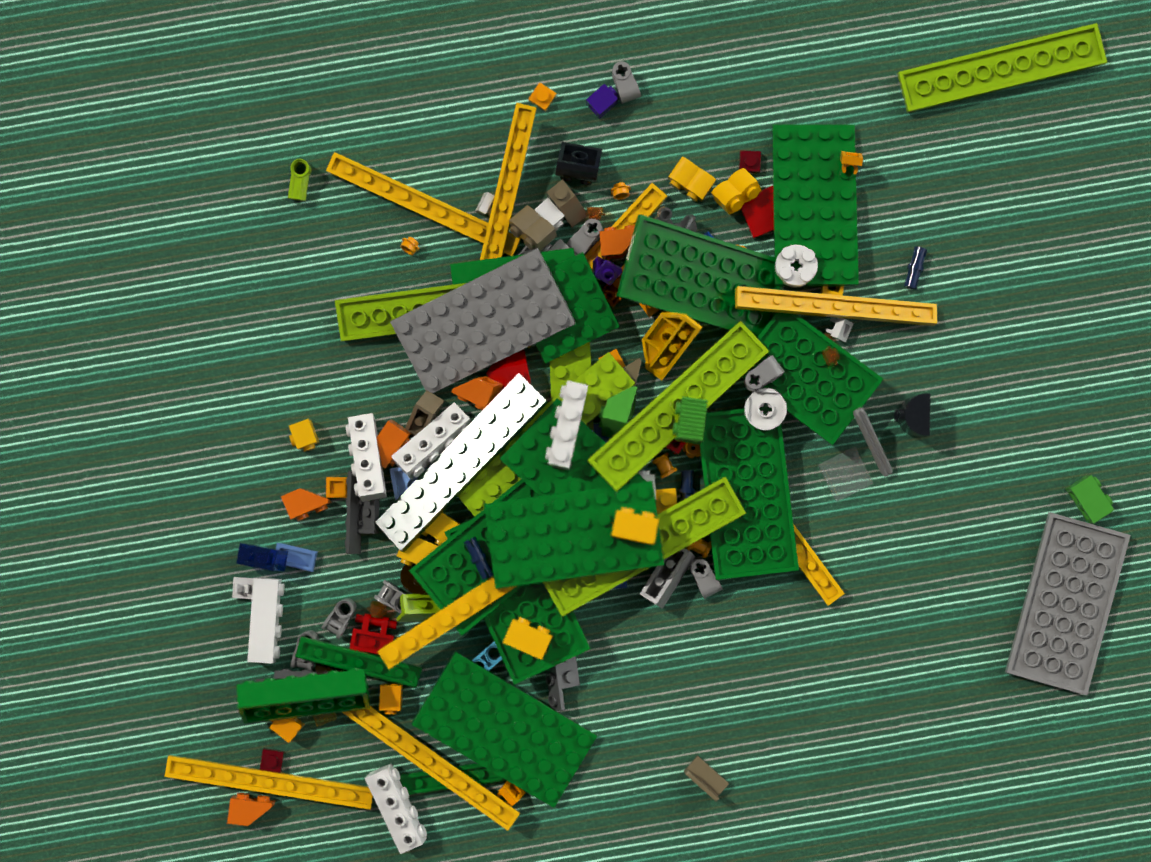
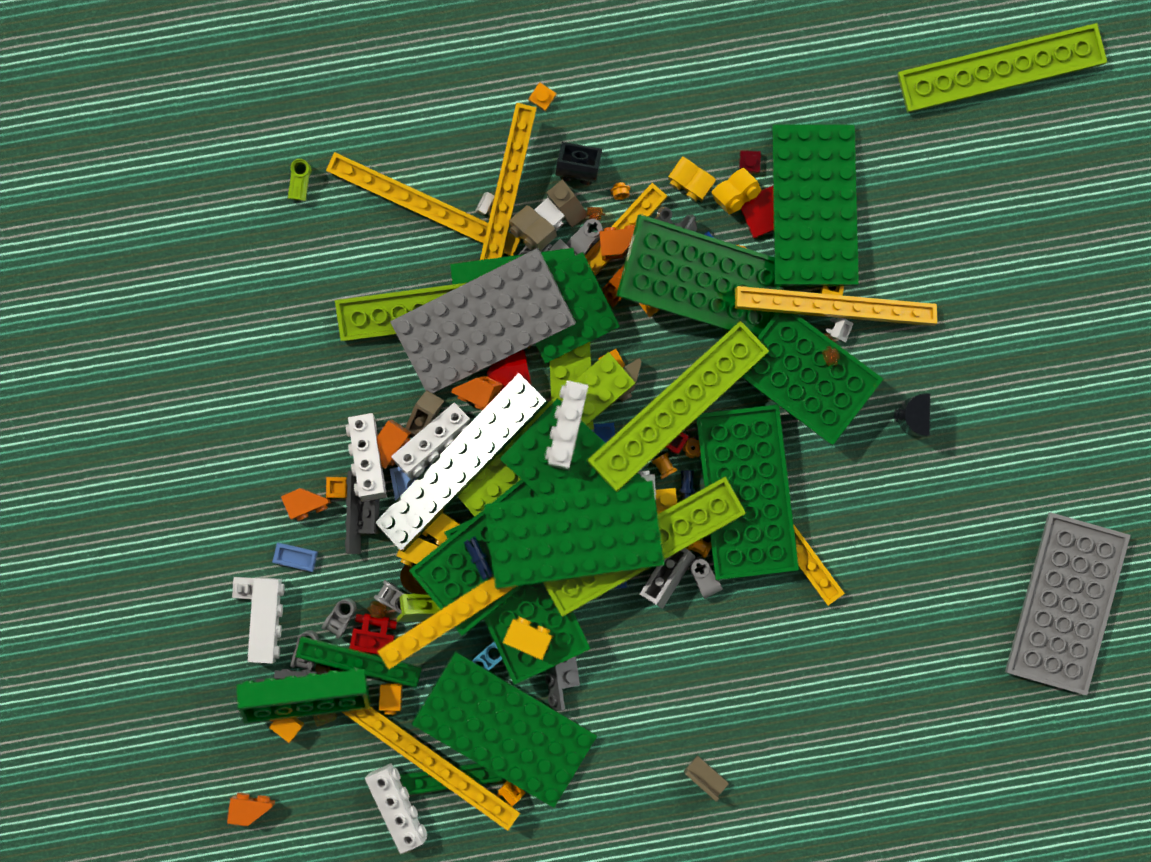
yellow plate [164,755,373,810] -> none
clear blue brick [236,543,288,571] -> none
dark red plate [260,748,285,773] -> none
yellow brick [289,419,320,452] -> none
light orange plate [400,237,419,255] -> none
dark purple brick [586,83,618,119] -> none
dark purple bracket [593,256,622,286] -> none
bright green slope [599,386,637,438] -> none
yellow brick [611,507,659,545] -> none
light grey piece [612,61,641,104] -> none
yellow wedge [642,311,702,381] -> none
bright green brick [672,397,708,445] -> none
light grey piece [744,355,785,392] -> none
white plate [745,388,787,430] -> none
white plate [775,245,818,287] -> none
clear plate [818,447,874,502] -> none
light orange tile [840,151,863,174] -> none
light grey axle [853,407,893,476] -> none
dark blue pin [904,246,927,290] -> none
bright green brick [1066,475,1114,524] -> none

